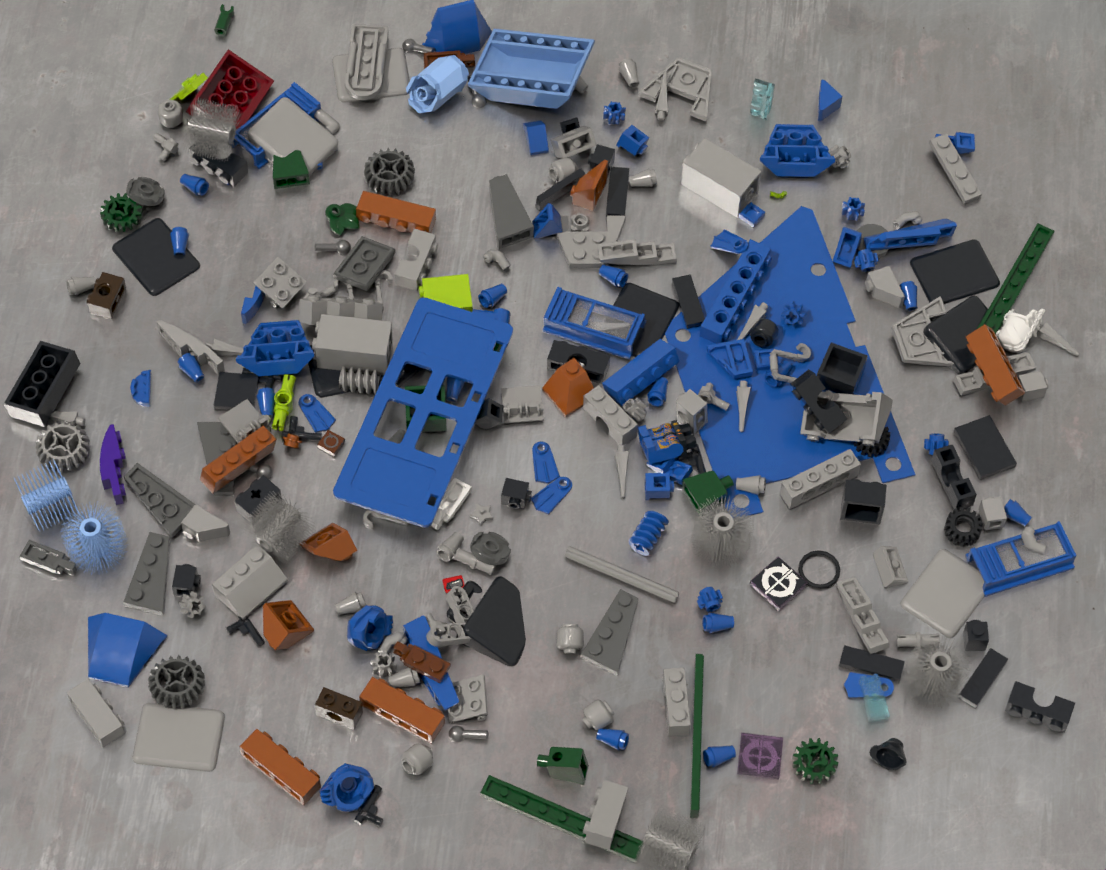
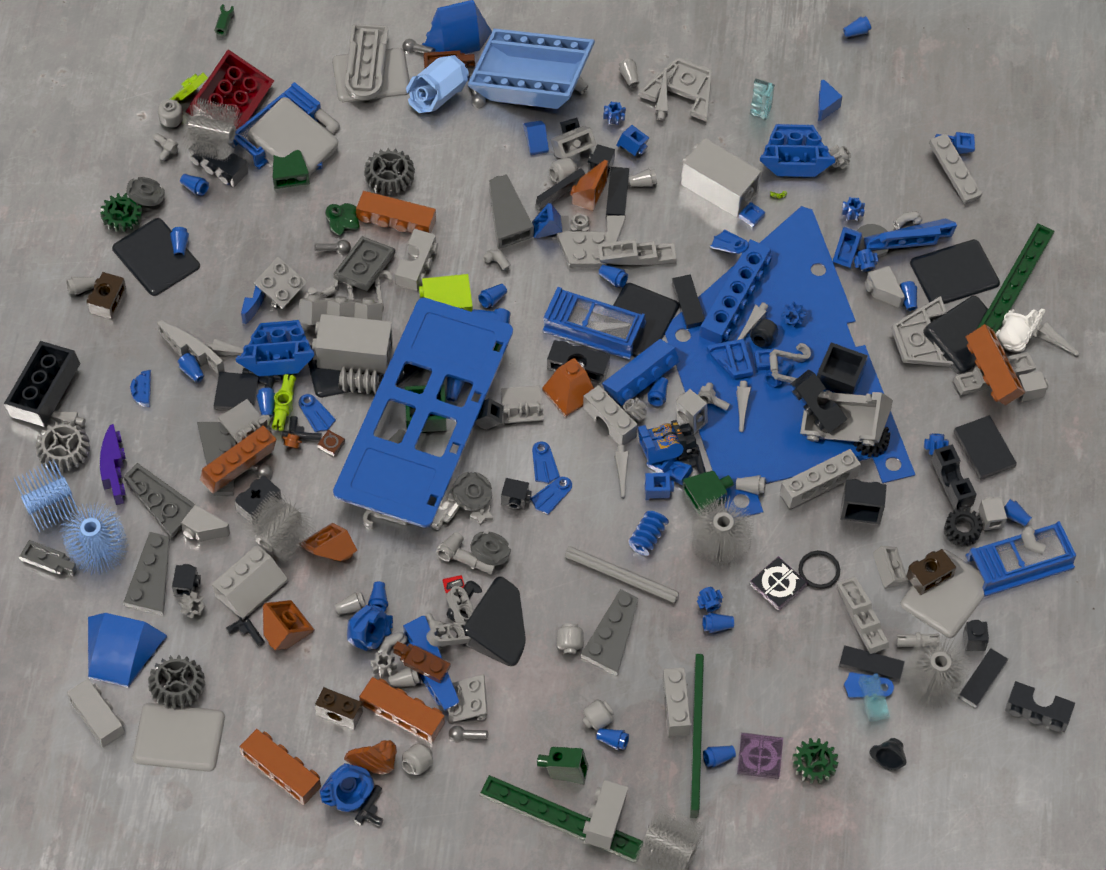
none -> dark orange hair [344,740,397,775]
none -> blue cone [368,581,388,611]
none -> dark grey tile [452,472,492,512]
none -> blue cone [843,16,871,38]
none -> dark brown brick [906,549,956,595]

